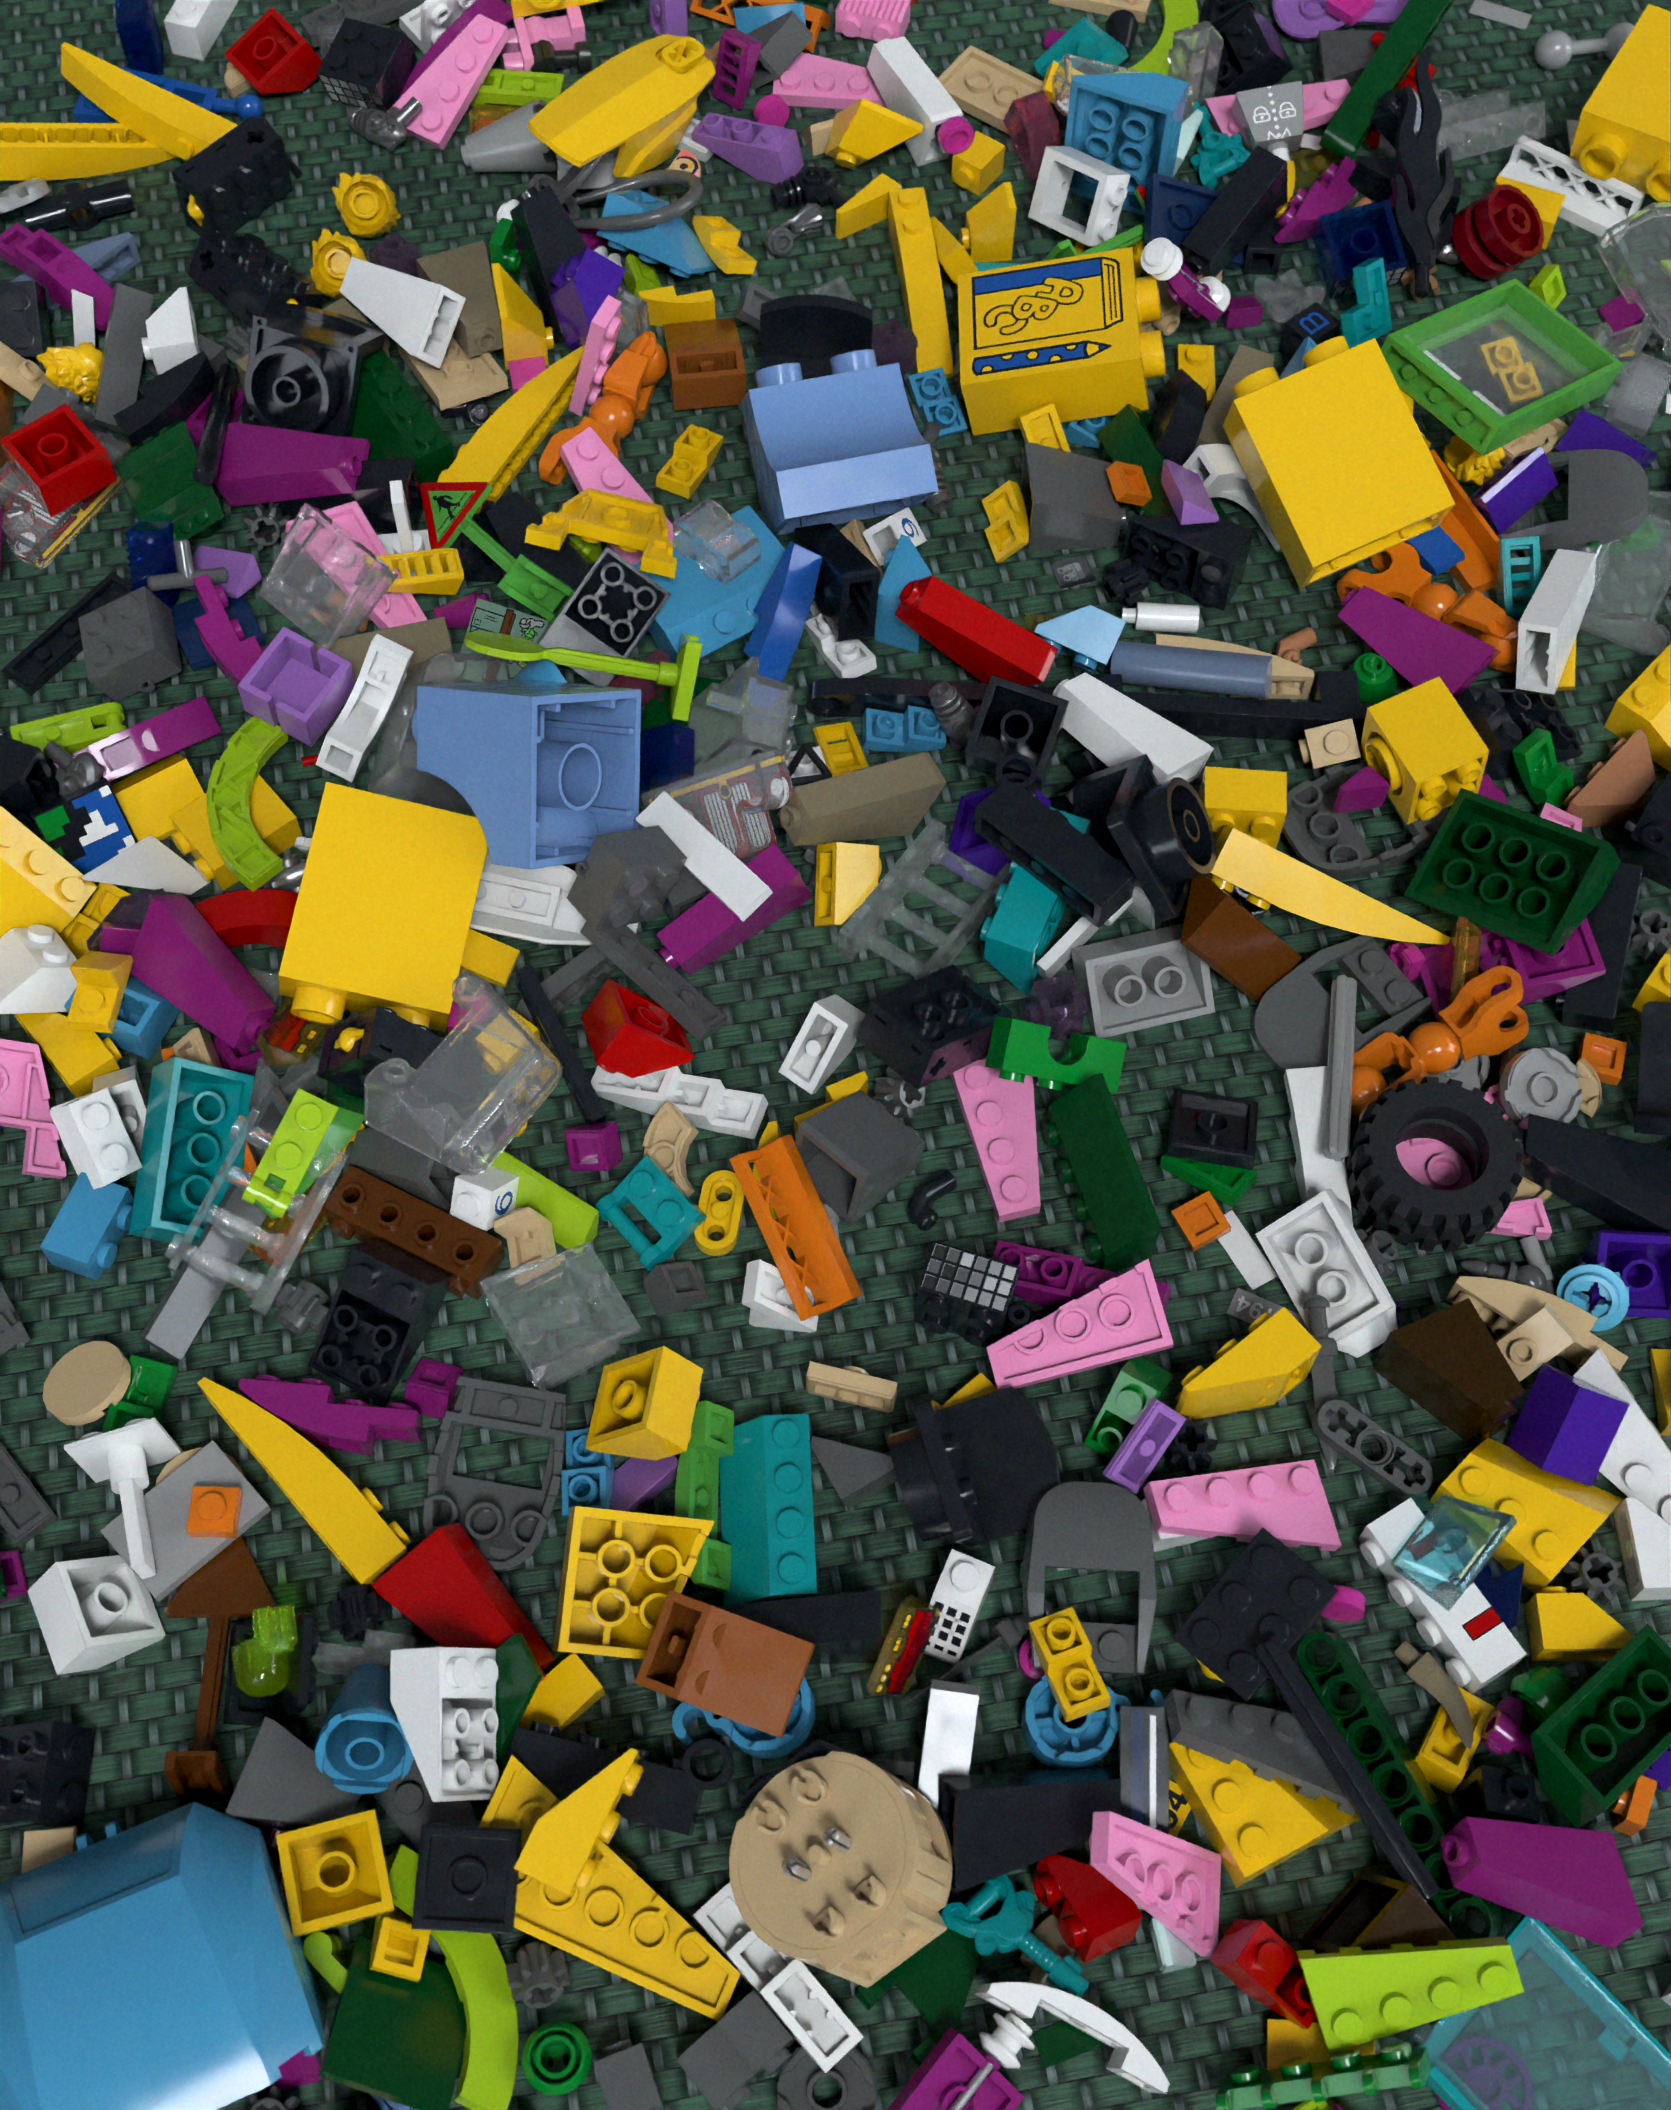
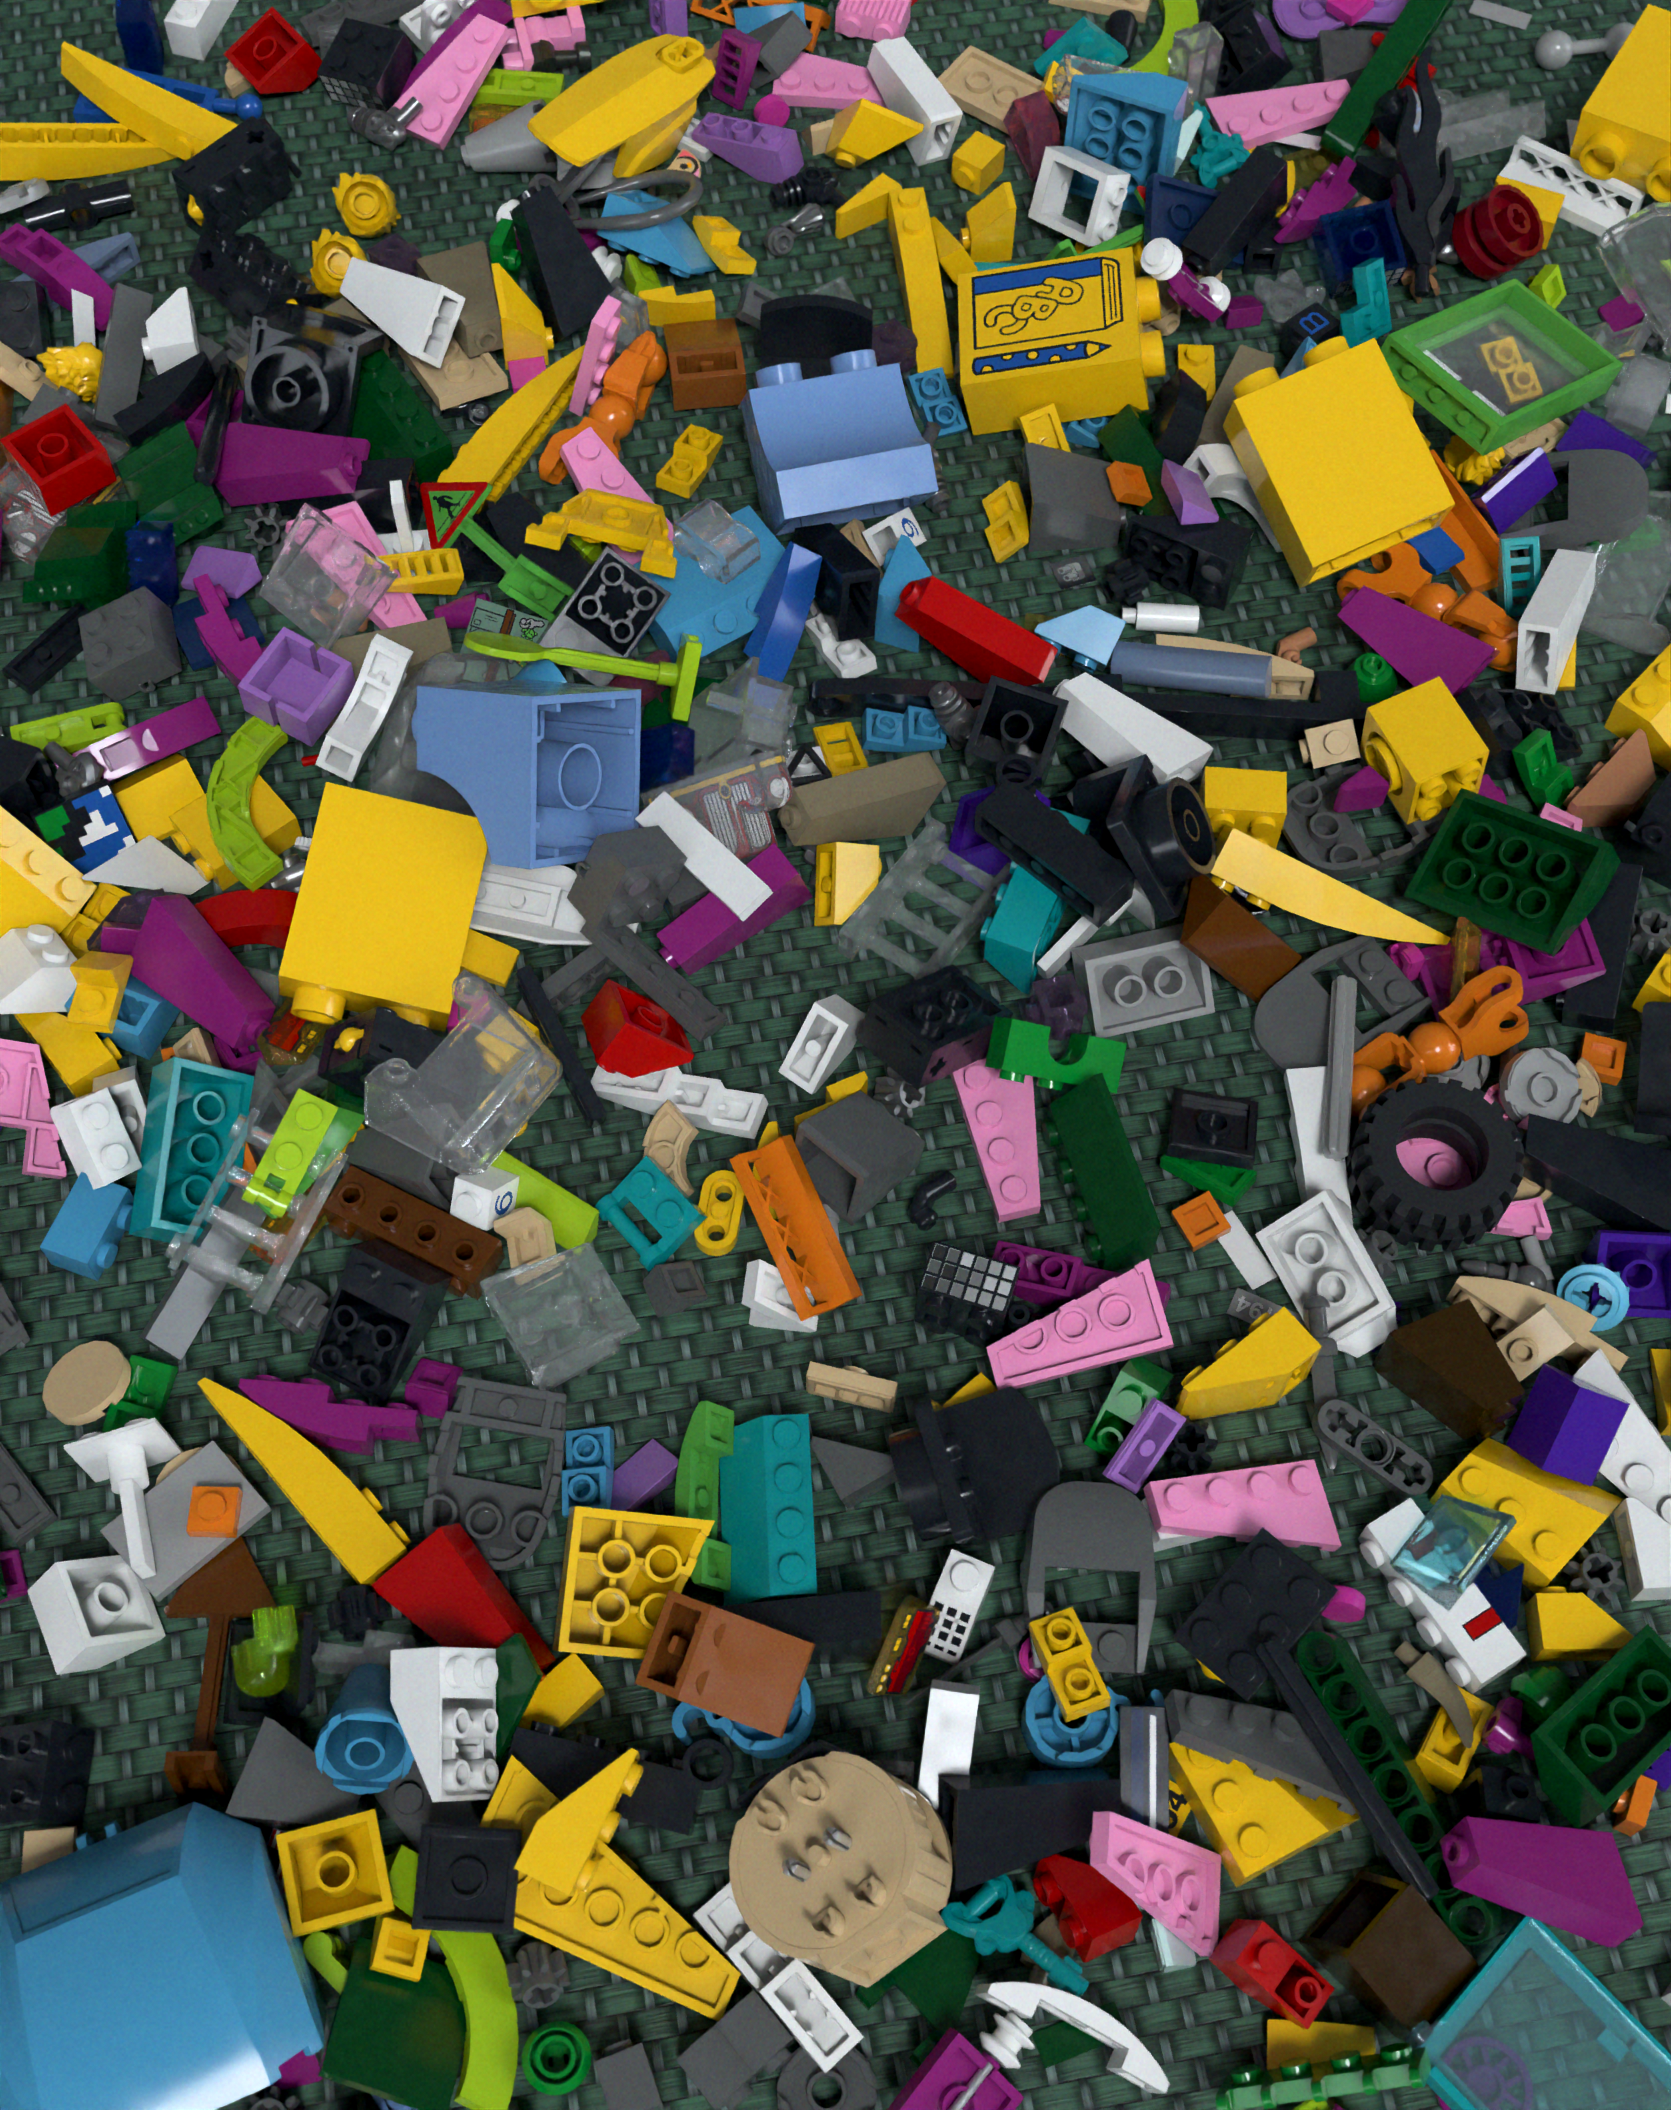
dark grey piece [147,539,228,591] -> none
dark purple slope [550,247,626,351] -> none
magenta slope [564,1121,622,1171] -> none
yellow slope [585,1346,703,1461] -> none
dark pink tile [937,116,975,154] -> none
light grey torso [1232,81,1304,161] -> none
lime wing [1296,1937,1524,2054] -> none
none -> dark green slope [22,500,143,612]

